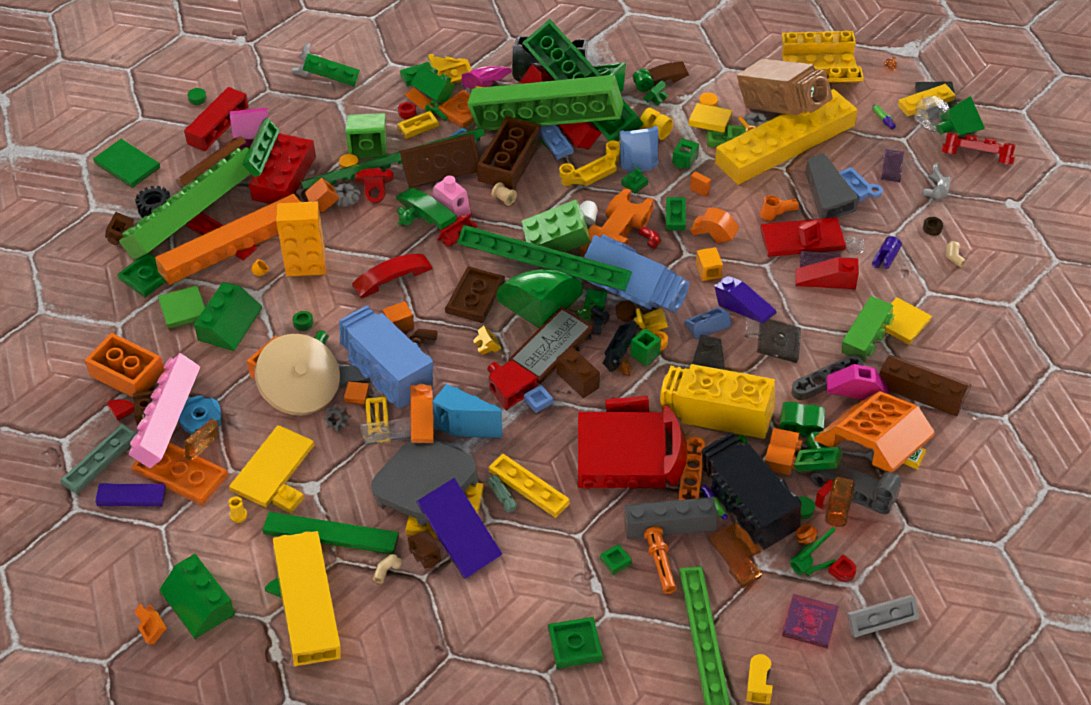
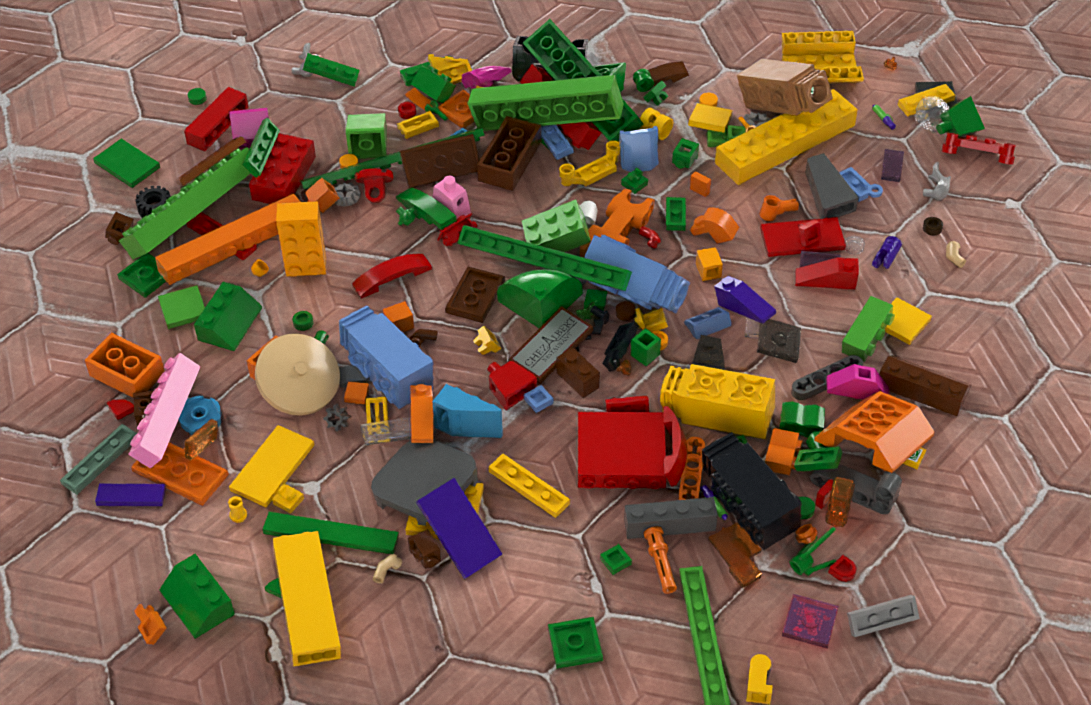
sand green axle [488,475,517,513] -> none
tan bush [491,182,517,206] -> none

